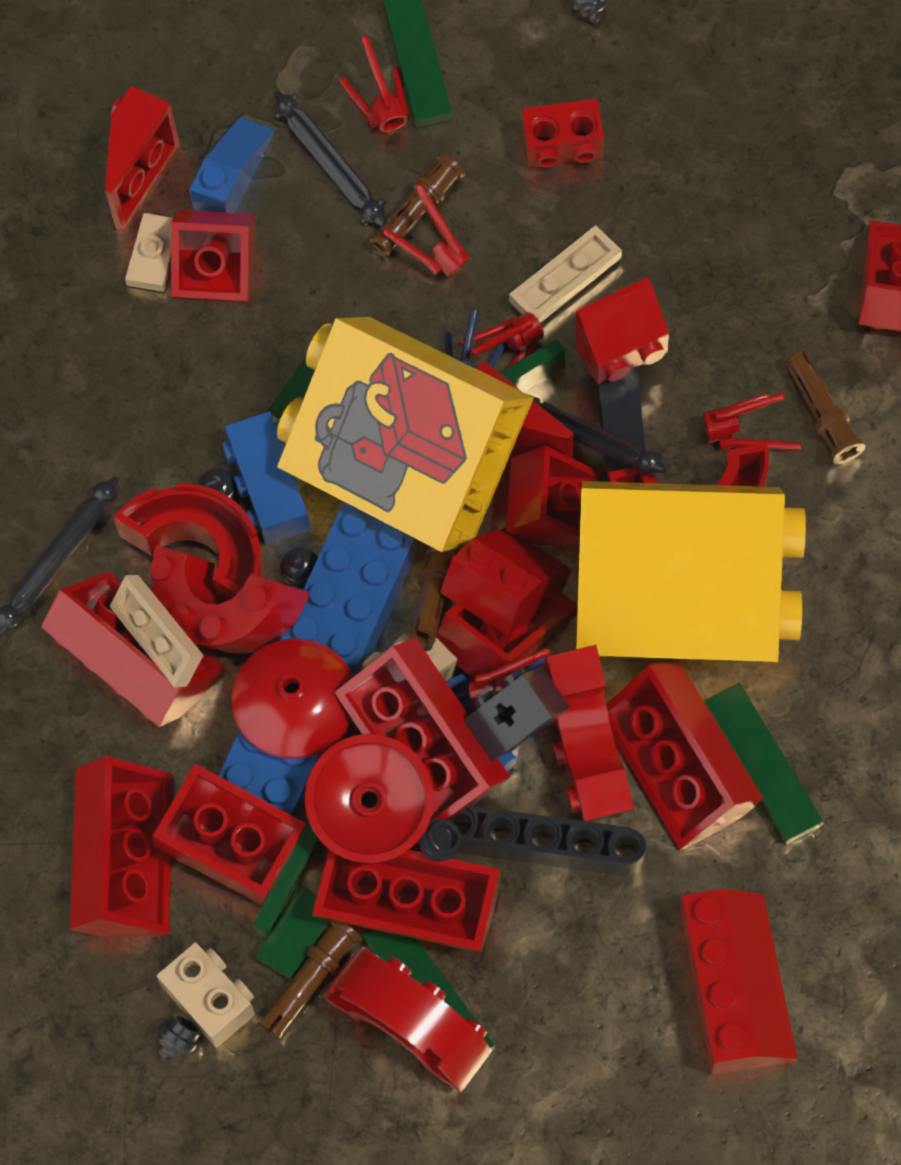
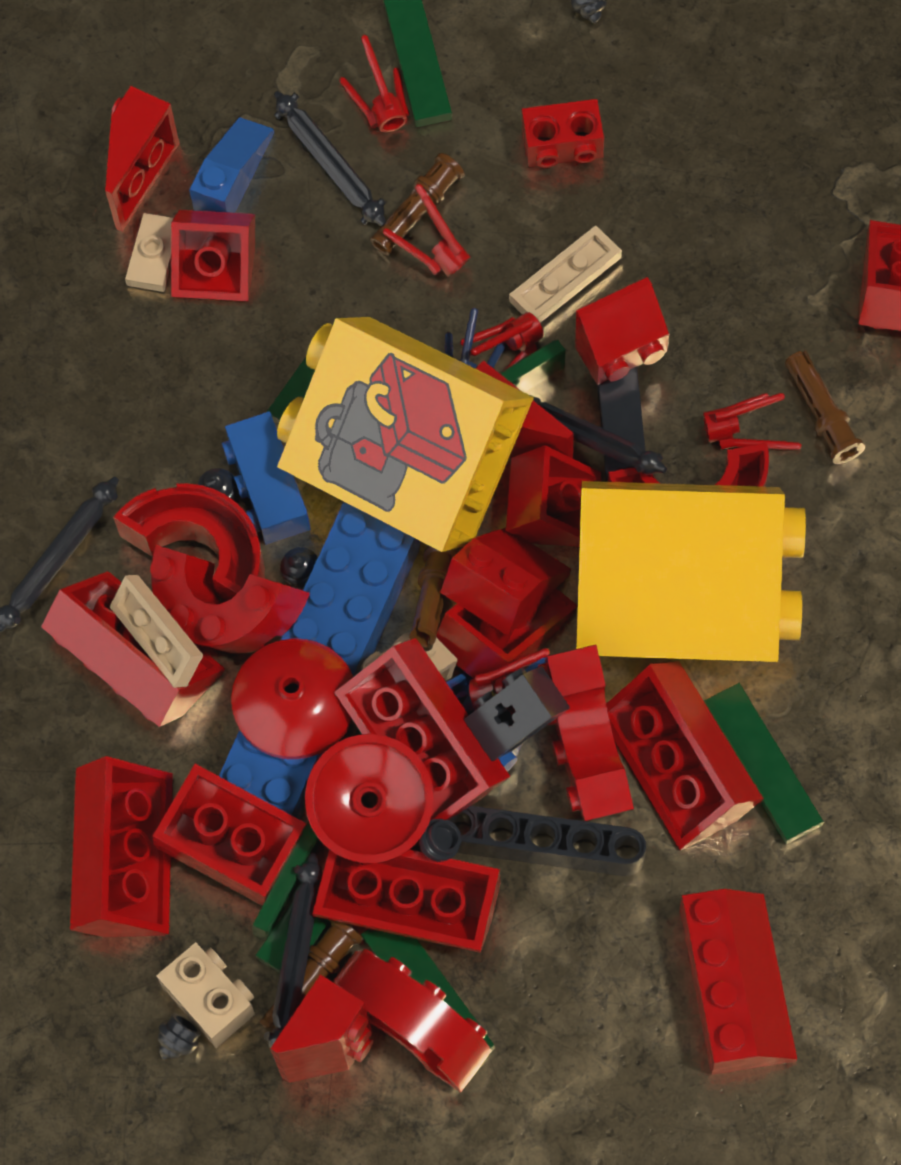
none -> black wheel [264,853,323,1062]
none -> red slope [270,974,374,1083]

